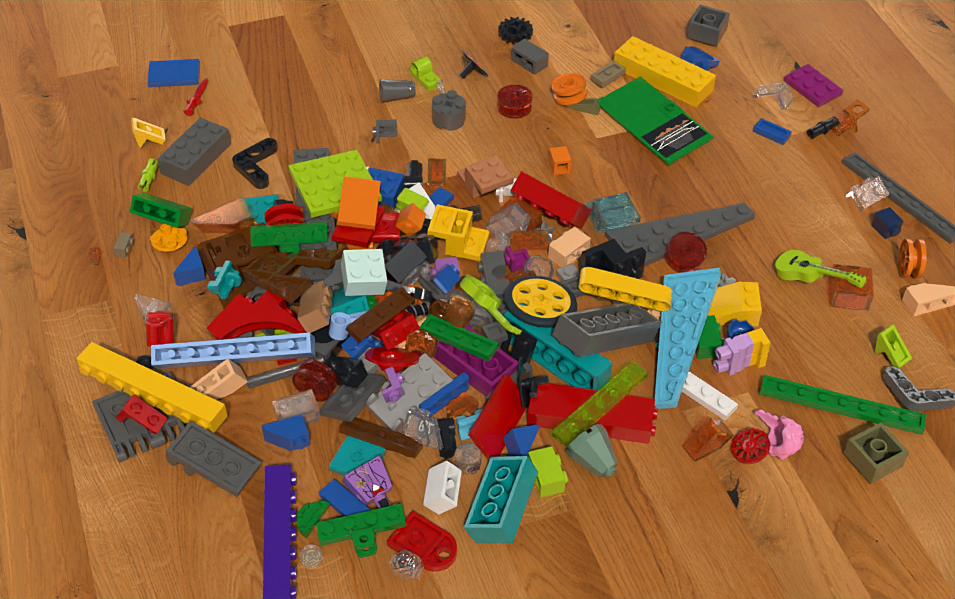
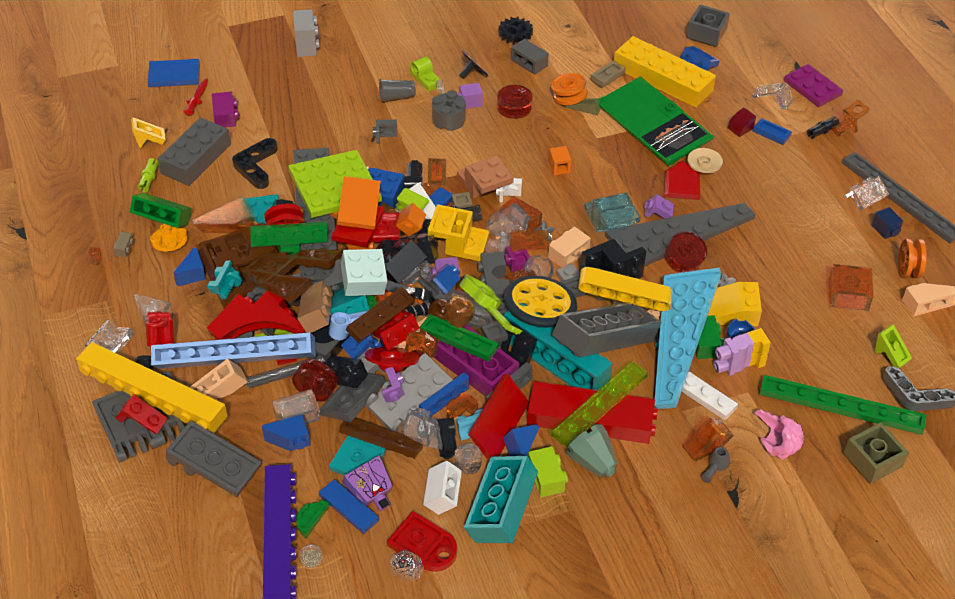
green plate [316,503,406,558] -> none
red brick [511,171,592,229] -> none
black shield [518,359,549,408] -> none
red wheel [731,428,771,464] -> none
lime piece [775,250,867,288] -> none
none -> clear bracket [85,319,134,353]
none -> magenta brick [212,91,239,128]
none -> light grey brick [293,9,320,57]
none -> dark tan plate [451,192,473,210]
none -> medium lavender brick [457,83,483,109]
none -> medium lavender bracket [644,194,674,218]
none -> red tile [664,160,700,200]
none -> tan dish [688,148,723,173]
none -> dark grey bar [701,447,730,483]
none -> dark red brick [727,107,756,137]

